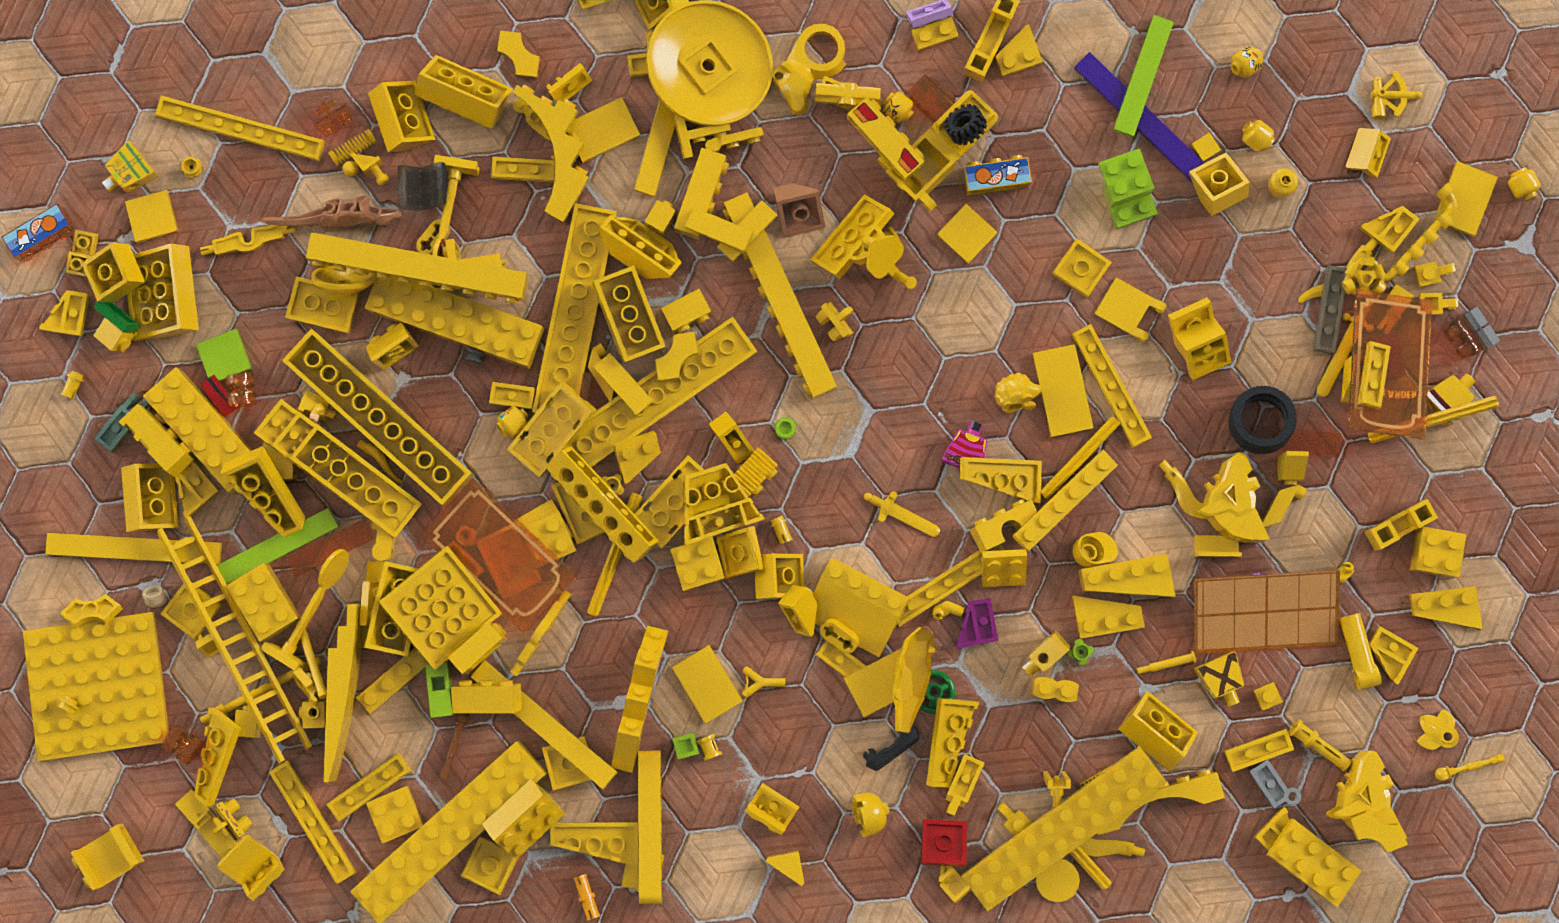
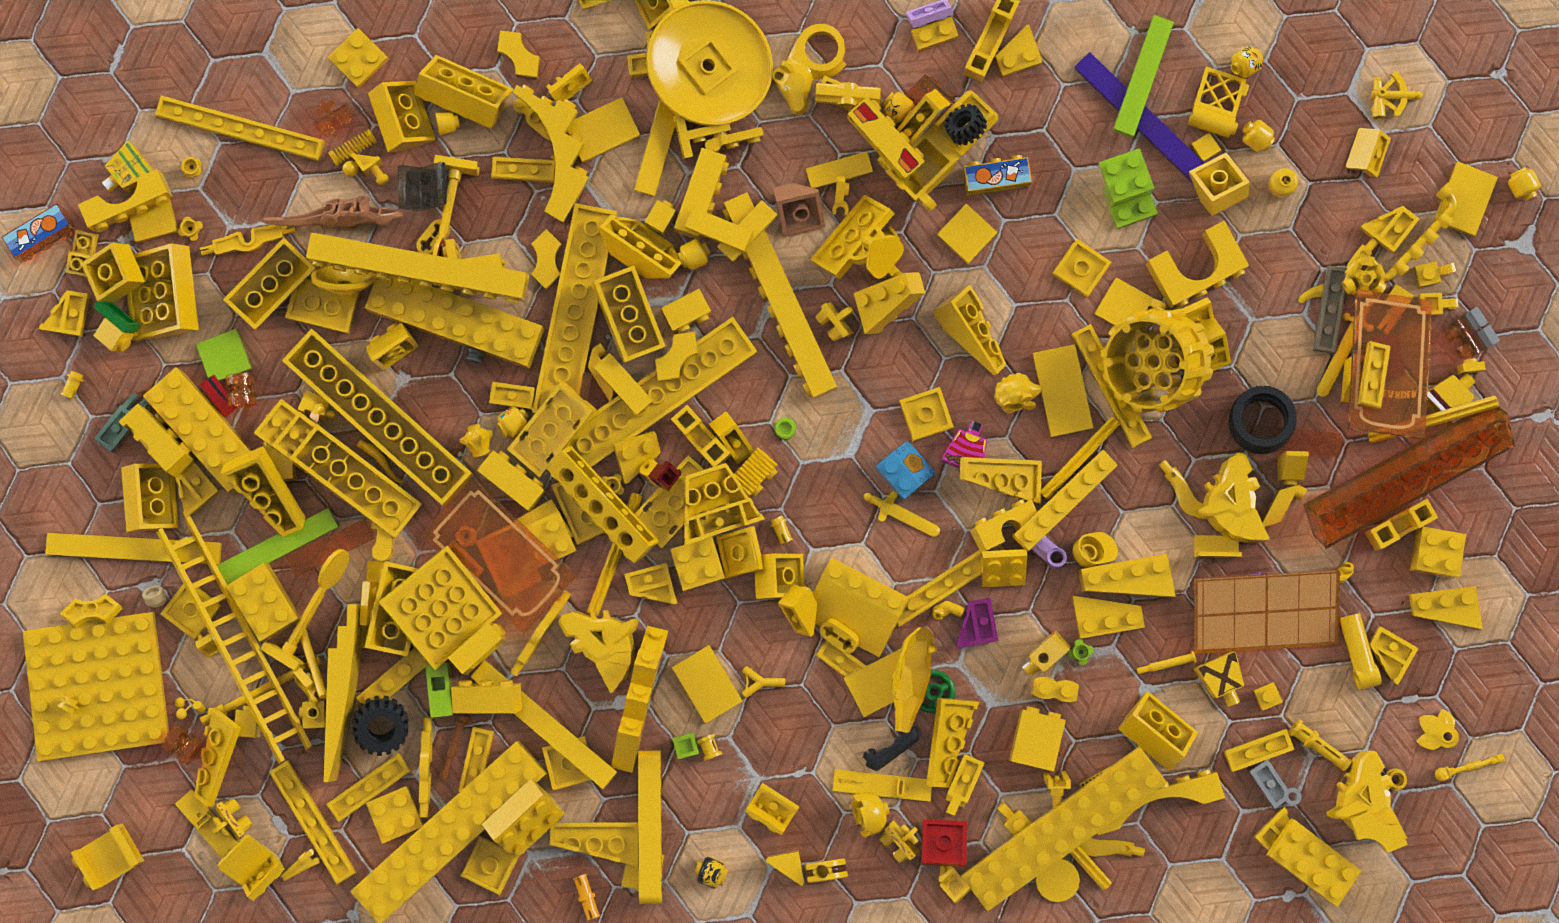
none -> yellow arch [78,169,173,232]
none -> yellow piece [175,697,206,720]
none -> yellow plate [178,217,203,241]
none -> yellow slope [223,238,316,330]
none -> yellow piece [280,849,321,881]
none -> yellow plate [328,28,389,89]
none -> black tyre [353,695,409,756]
none -> yellow piece [419,718,433,817]
none -> yellow hat [435,112,460,137]
none -> yellow tile [458,727,495,792]
none -> yellow rock [459,423,493,457]
none -> yellow brick [477,450,546,512]
none -> yellow tile [531,229,562,290]
none -> yellow animal [558,610,639,694]
none -> yellow wing [624,563,678,604]
none -> dark red leg [640,459,682,491]
none -> yellow arch [671,405,731,467]
none -> yellow head [677,239,711,271]
none -> head [694,856,728,889]
none -> yellow head [805,858,848,883]
none -> yellow tile [806,152,873,189]
none -> yellow plate [832,175,849,215]
none -> yellow piece [832,769,932,802]
none -> yellow wedge [854,272,925,334]
none -> dark azure slope [875,441,936,501]
none -> yellow hips [879,820,919,863]
none -> yellow brick [896,89,950,146]
none -> yellow tile [899,387,954,442]
none -> yellow wedge [932,284,1006,376]
none -> yellow brick [1009,706,1066,772]
none -> lavender piece [1031,536,1067,569]
none -> yellow wheel [1101,307,1214,413]
none -> yellow arch [1145,221,1249,309]
none -> yellow piece [1187,67,1249,138]
none -> clear orange brick [1303,406,1516,549]
none -> yellow plate [1385,768,1407,791]
none -> yellow plate [1457,358,1486,375]

